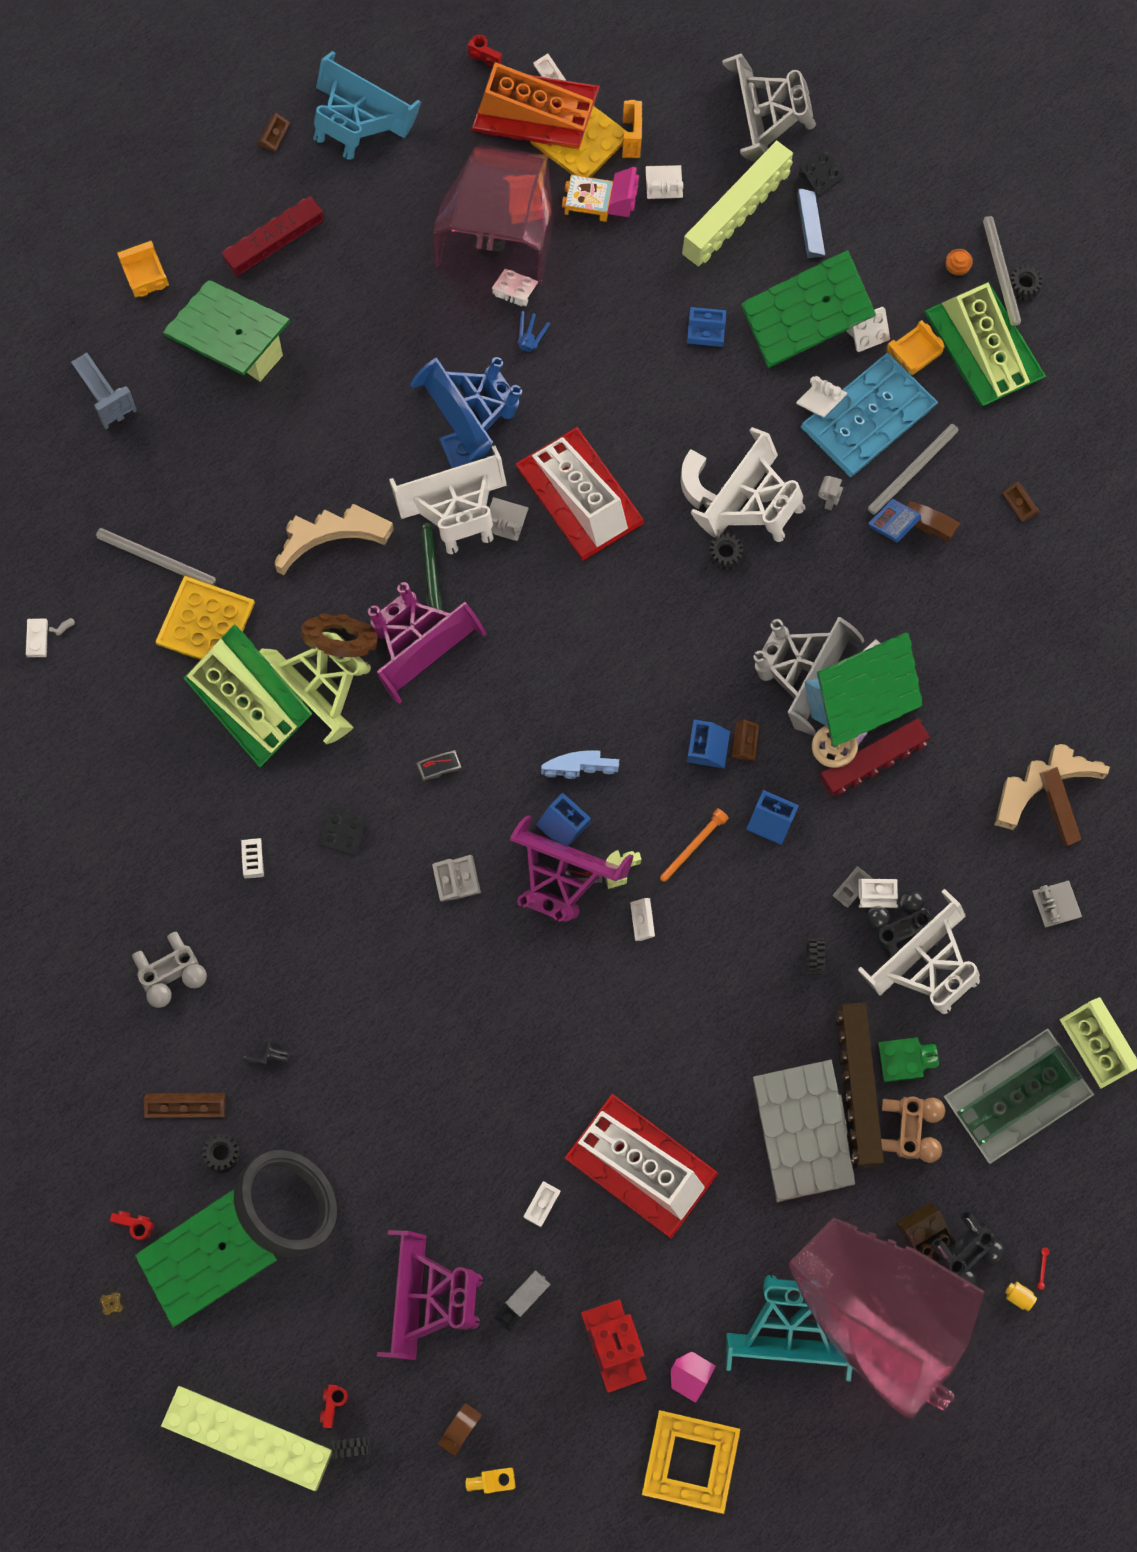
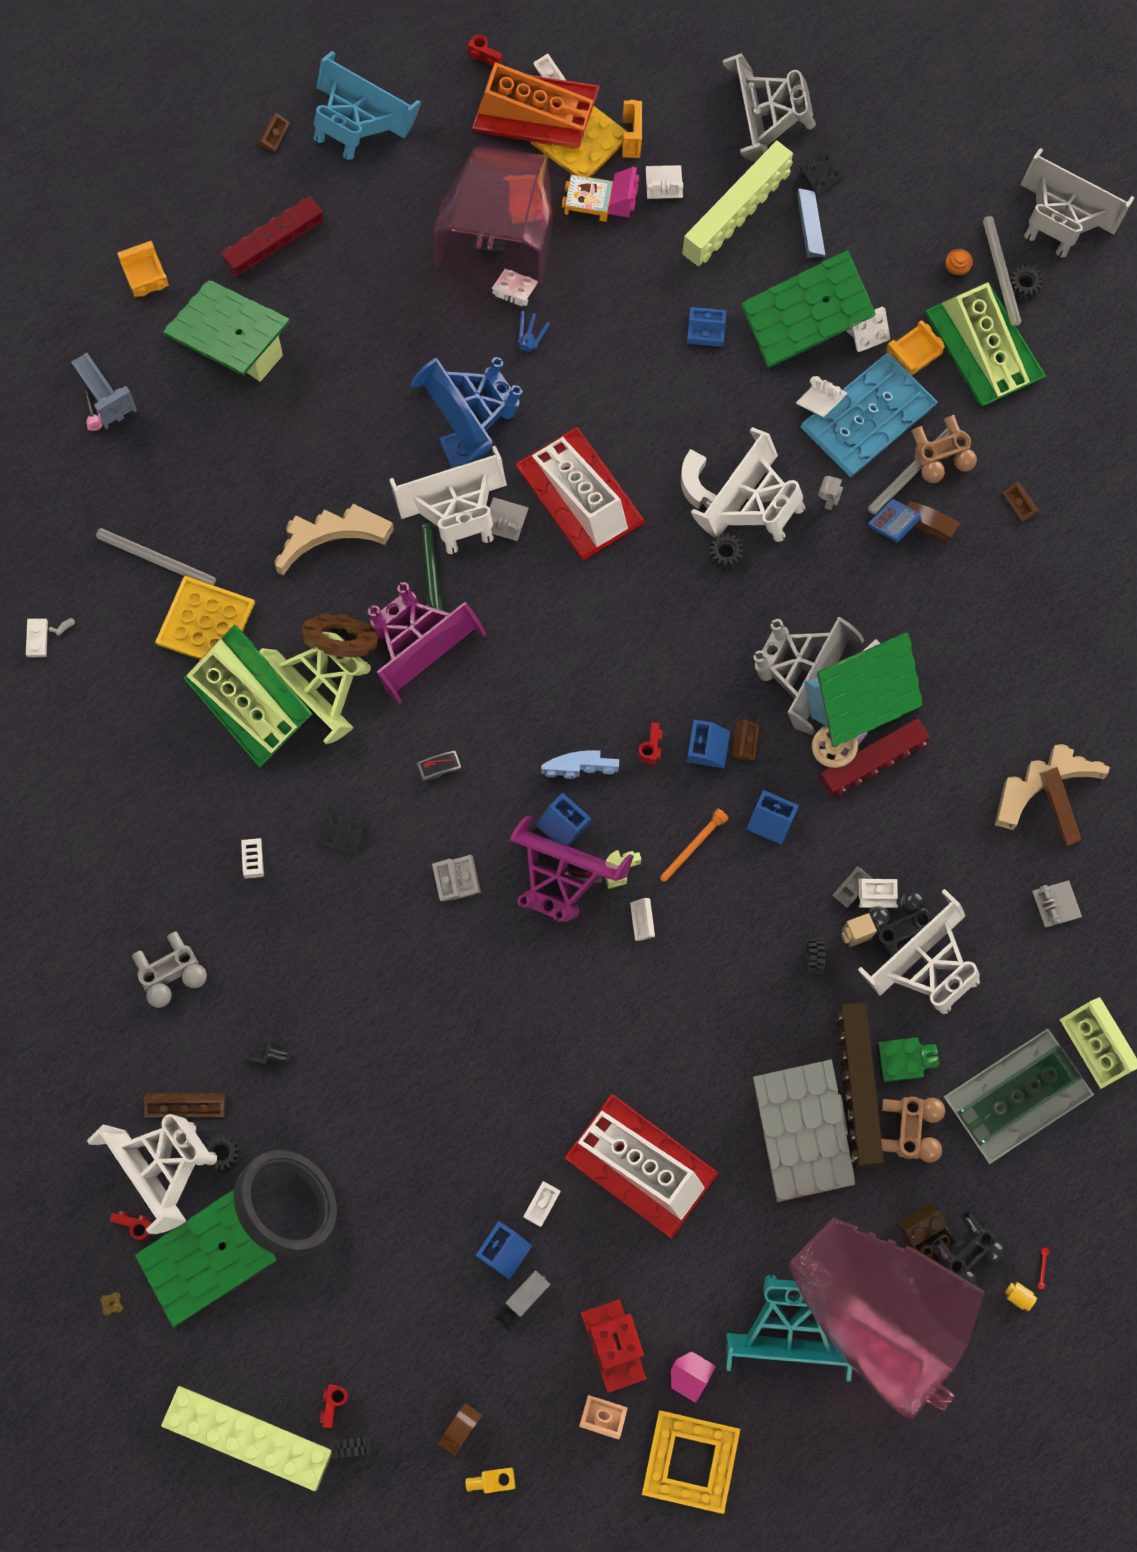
magenta piece [377,1230,483,1360] -> none
none -> bright pink hinge [83,389,102,431]
none -> white piece [87,1114,217,1234]
none -> blue slope [476,1221,532,1280]
none -> light nougat slope [579,1395,627,1440]
none -> red plate [638,722,662,765]
none -> tan brick [841,913,877,947]
none -> medium nougat piece [911,415,977,483]
none -> light grey piece [1020,148,1135,257]

